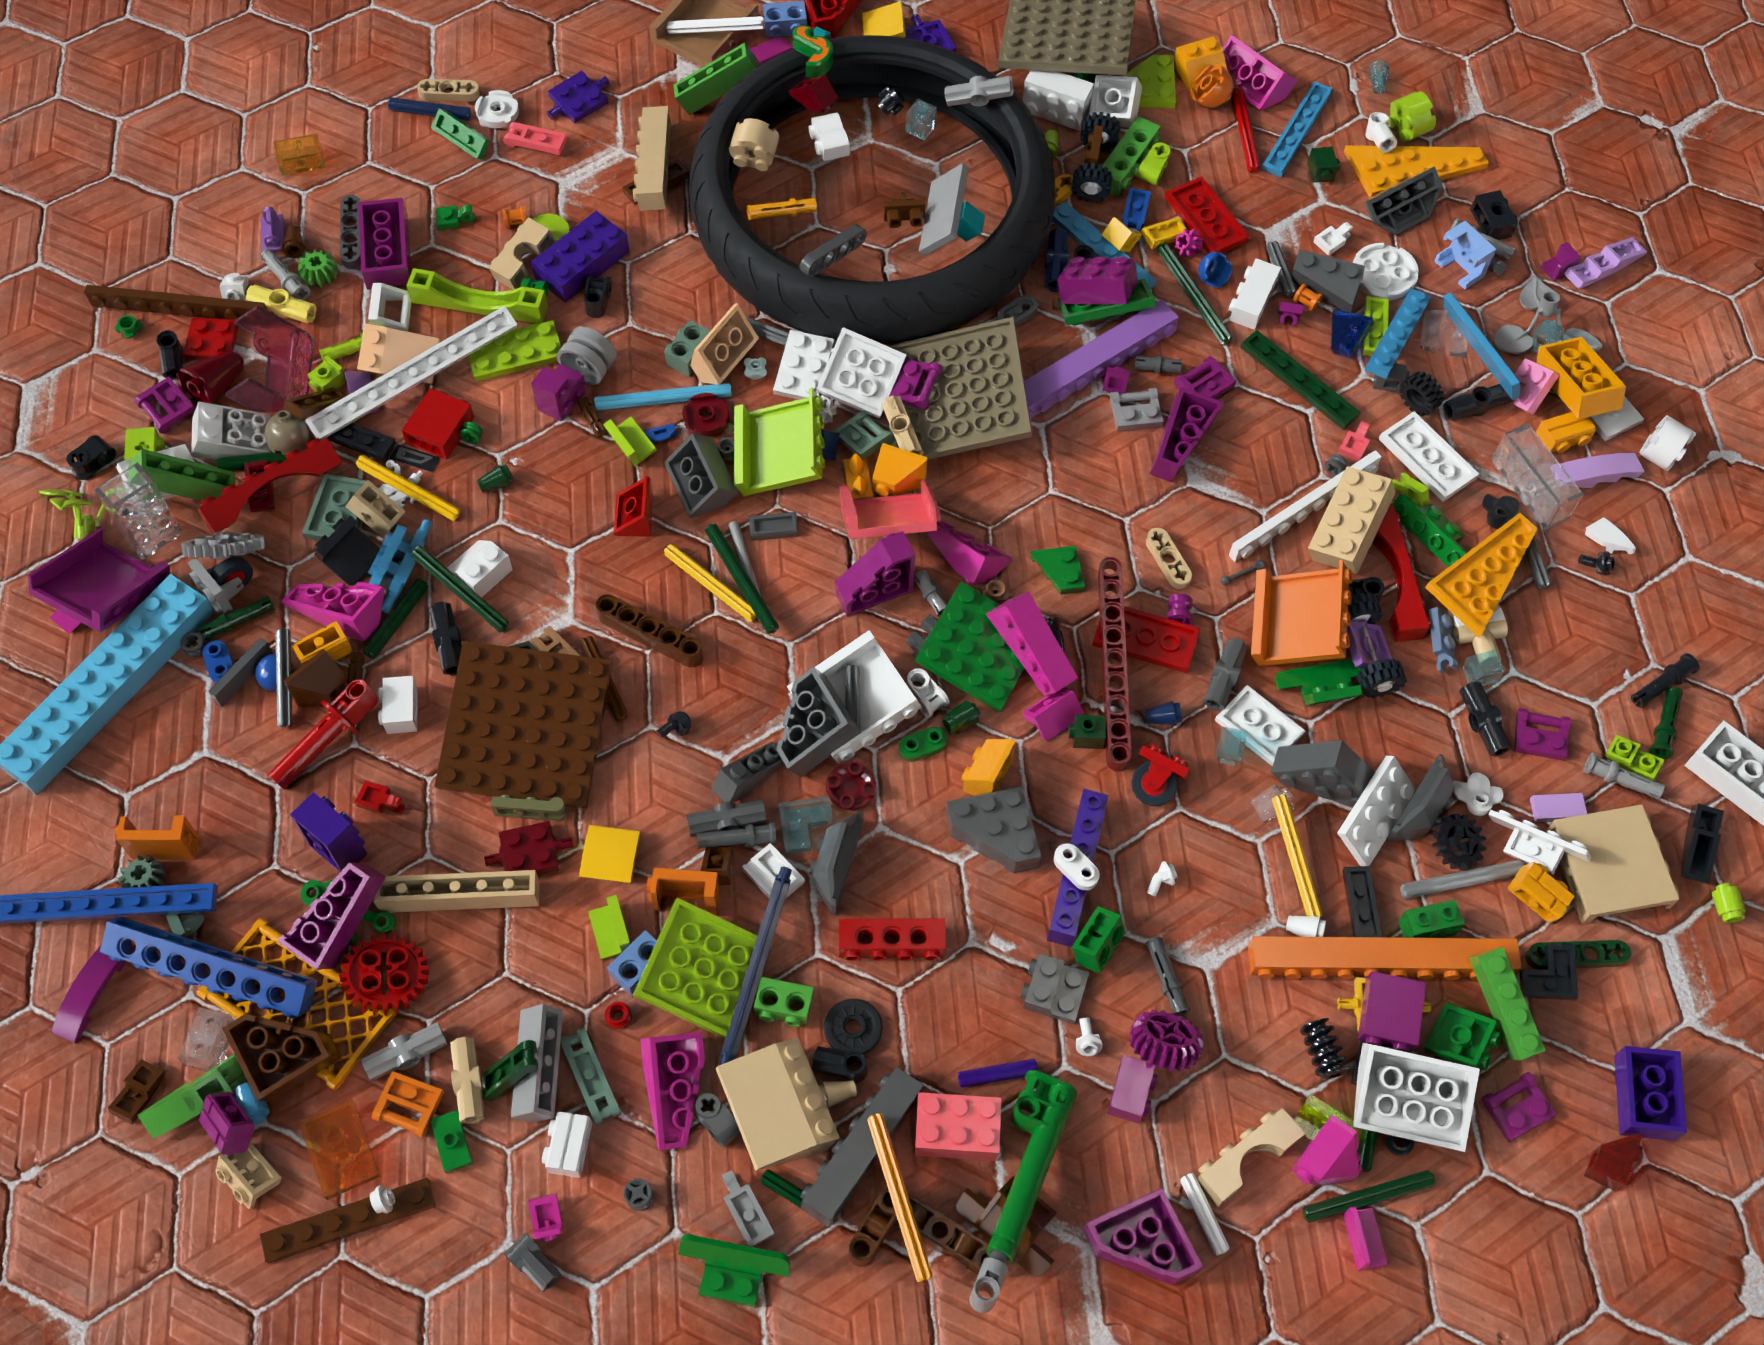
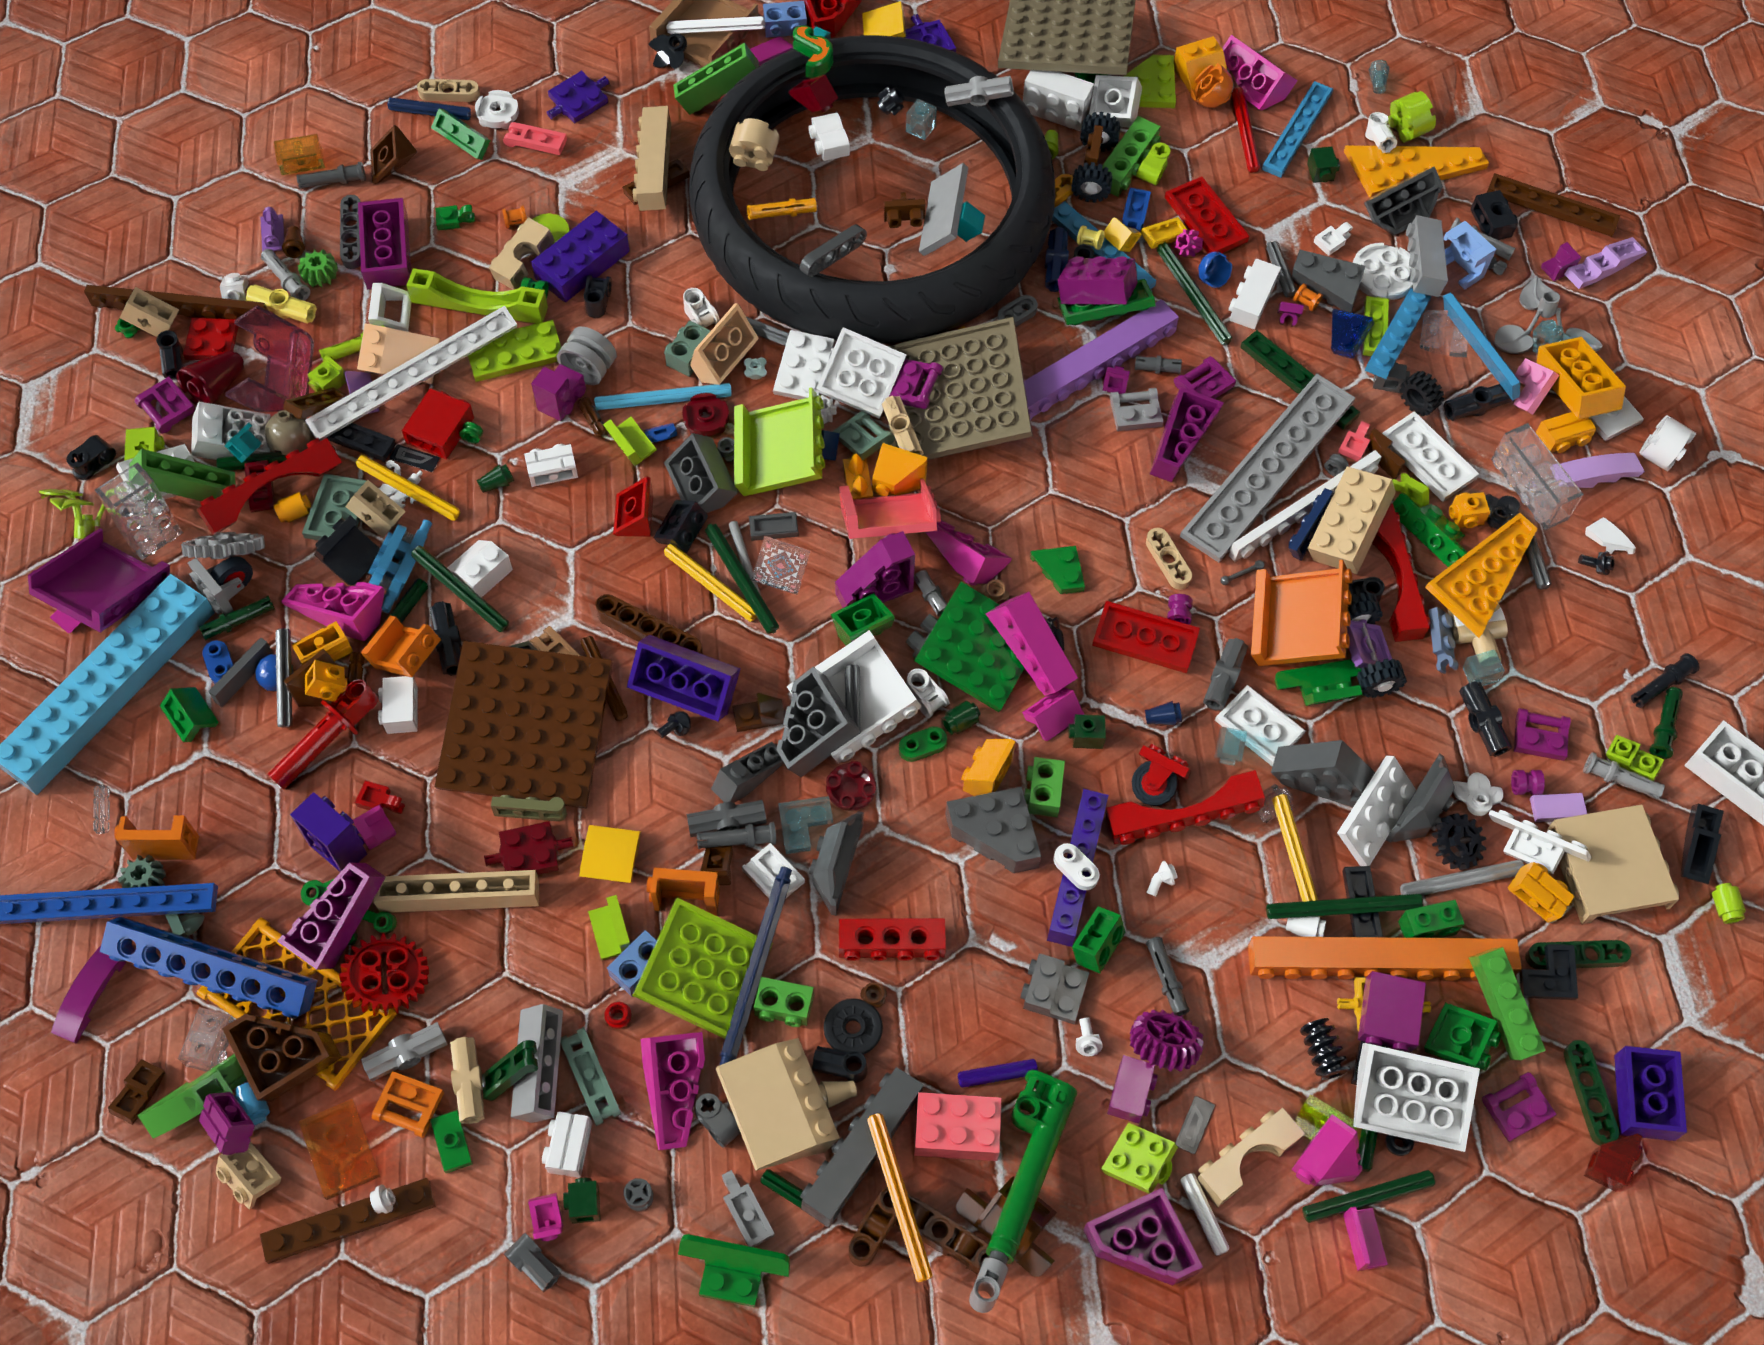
dark grey bush [180,632,206,657] -> none
dark red beam [1098,556,1132,771] -> none
none -> clear axle [93,784,110,834]
none -> tan brick [120,287,179,337]
none -> green panel [160,687,219,742]
none -> teal panel [224,423,262,463]
none -> light orange brick [273,492,312,523]
none -> dark grey pin [296,162,366,189]
none -> light orange brick [305,660,347,702]
none -> dark pink panel [353,805,396,850]
none -> orange panel [361,616,441,677]
none -> reddish brown slope [370,125,417,184]
none -> white brick [524,444,578,487]
none -> dark green brick [563,1177,601,1224]
none -> dark purple brick [627,635,741,722]
none -> black plate [649,33,687,70]
none -> black bracket [653,500,708,553]
none -> white piece [683,288,720,327]
none -> reddish brown slope [732,693,785,732]
none -> clear tile [751,536,810,595]
none -> green slope [831,593,895,646]
none -> reddish brown plate [860,982,887,1008]
none -> bright green brick [1024,757,1065,818]
none -> light yellow bush [1077,225,1105,250]
none -> lime plate [1101,1122,1178,1194]
none -> red arch [1106,770,1265,845]
none -> sticker [1175,1096,1215,1154]
none -> light grey plate [1180,374,1355,563]
none -> dark green axle [1266,894,1423,919]
none -> dark blue plate [1288,488,1334,561]
none -> reddish brown slope [1368,428,1406,479]
none -> light grey brick [1406,215,1448,297]
none -> light orange brick [1449,492,1490,528]
none -> reddish brown plate [1487,173,1620,237]
none -> magenta wheel [1511,770,1545,795]
none -> dark green beam [1564,1040,1619,1147]

